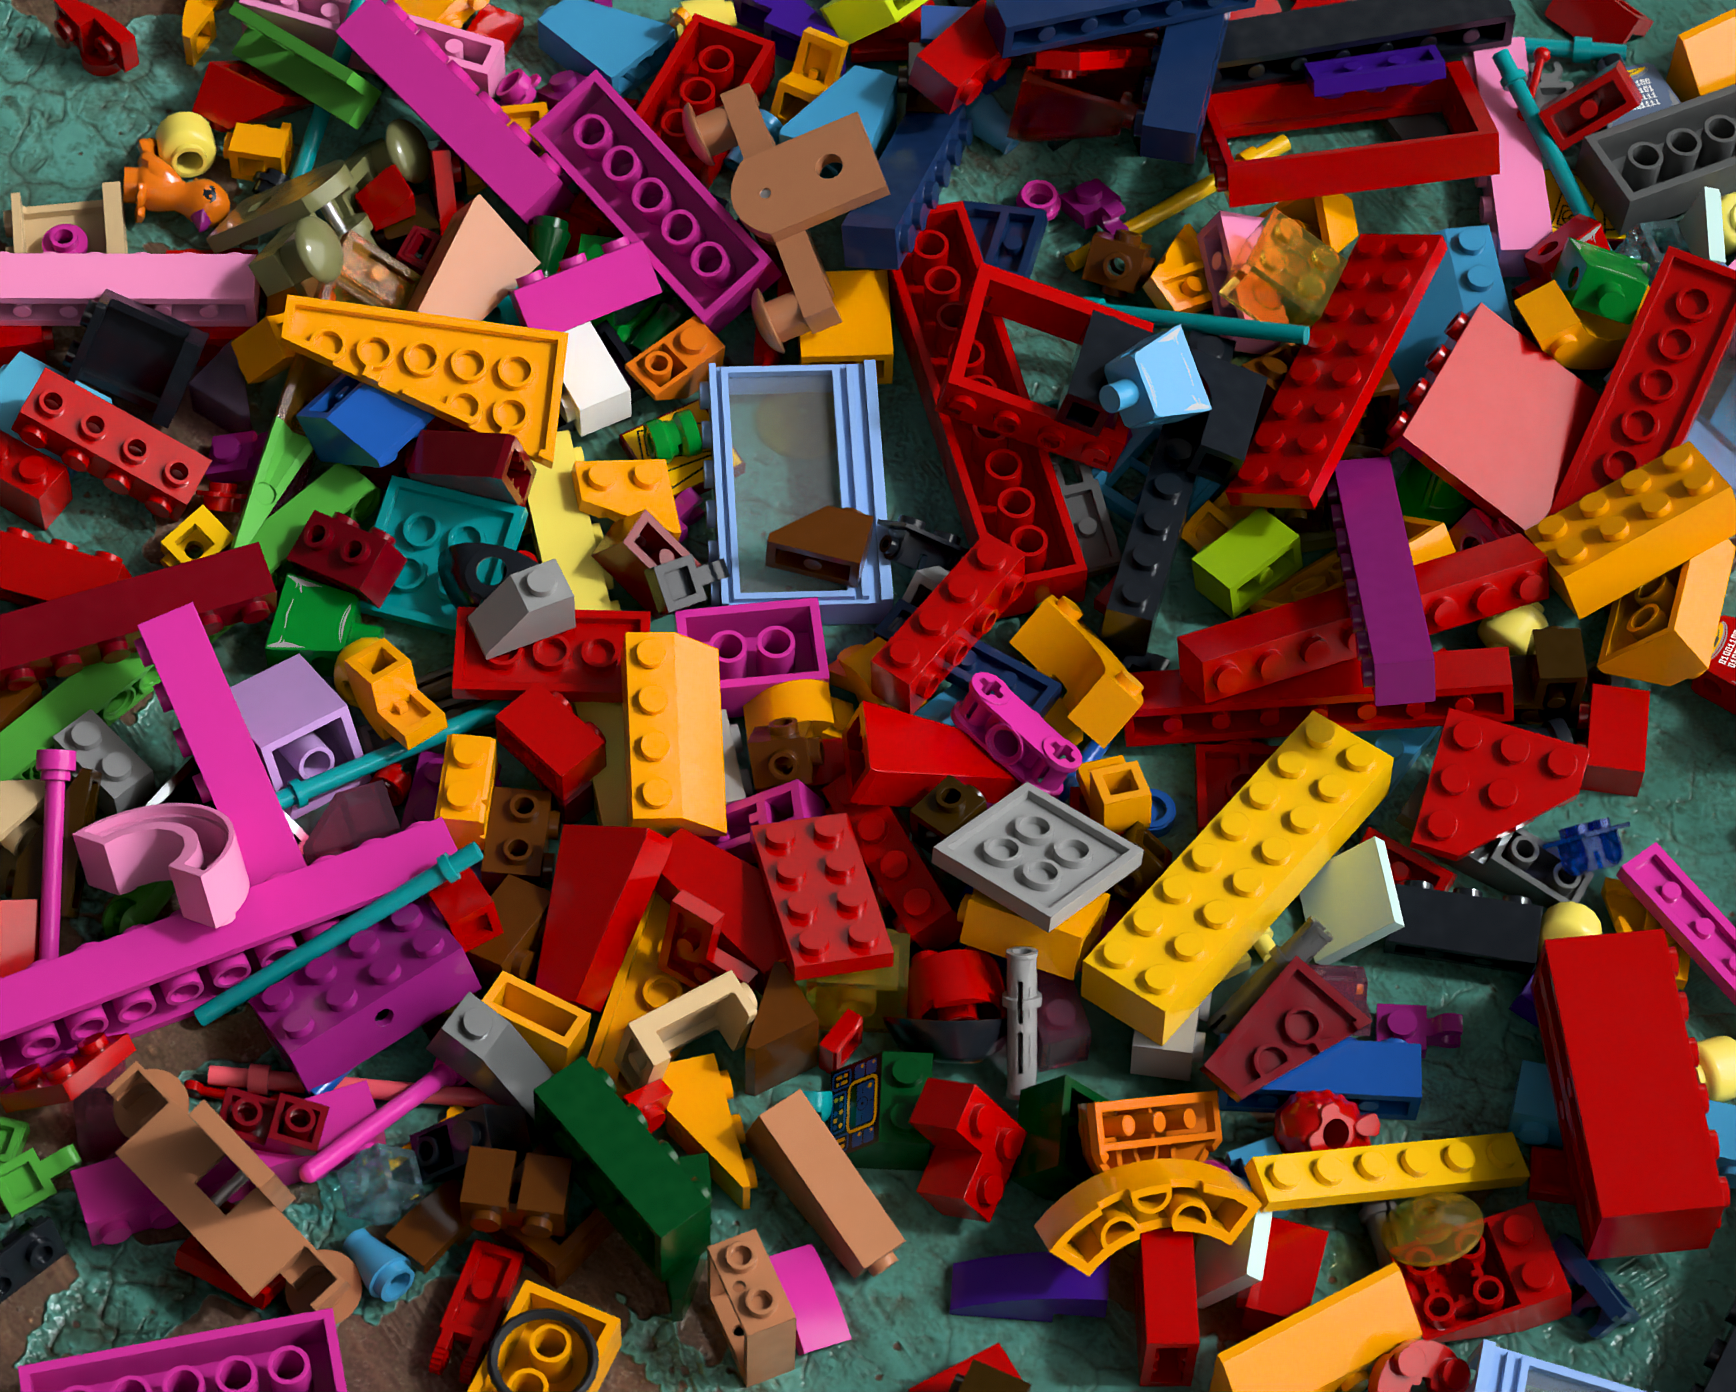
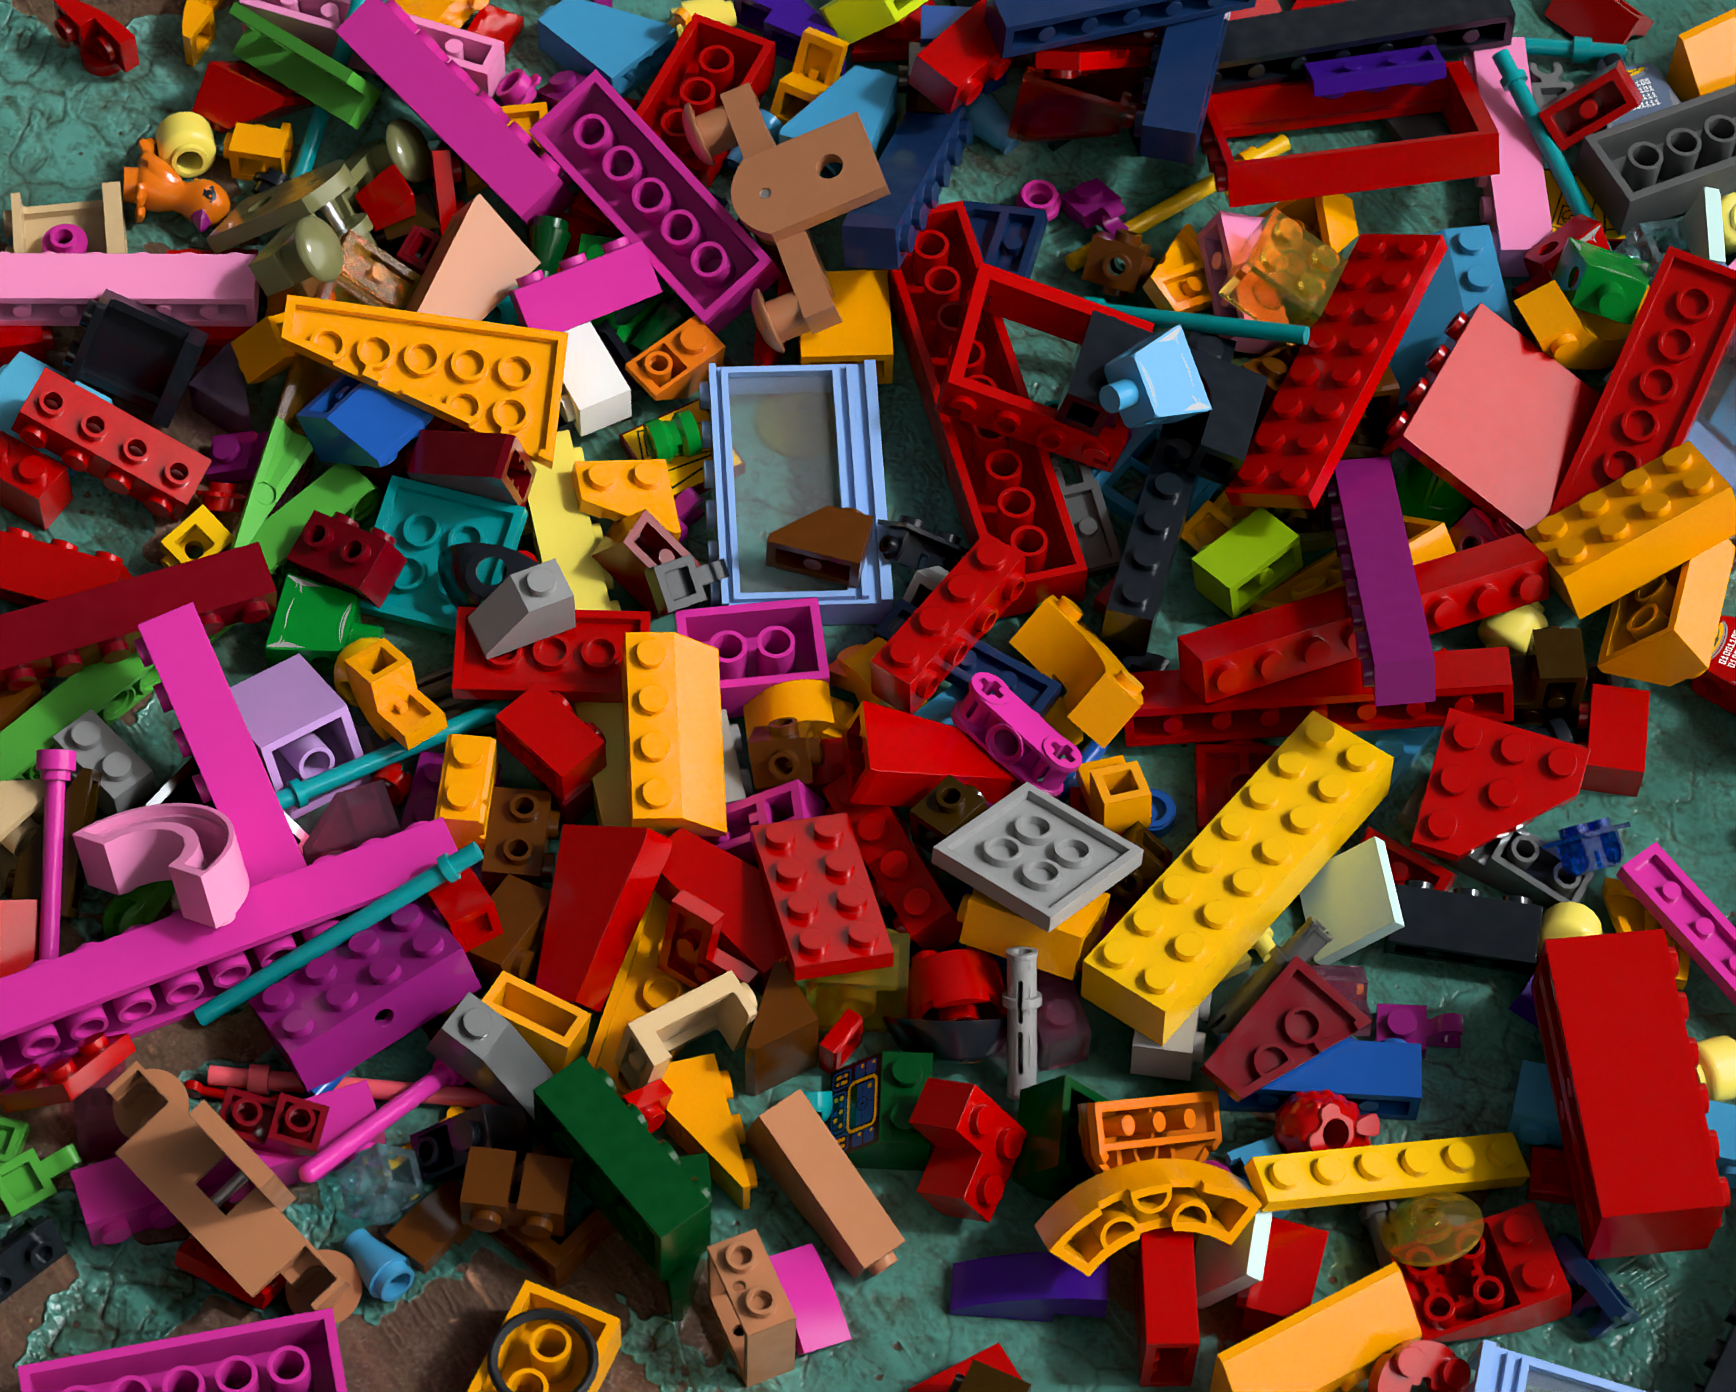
red hinge [428,1238,525,1385] -> none
red hinge [1517,47,1551,121] -> none

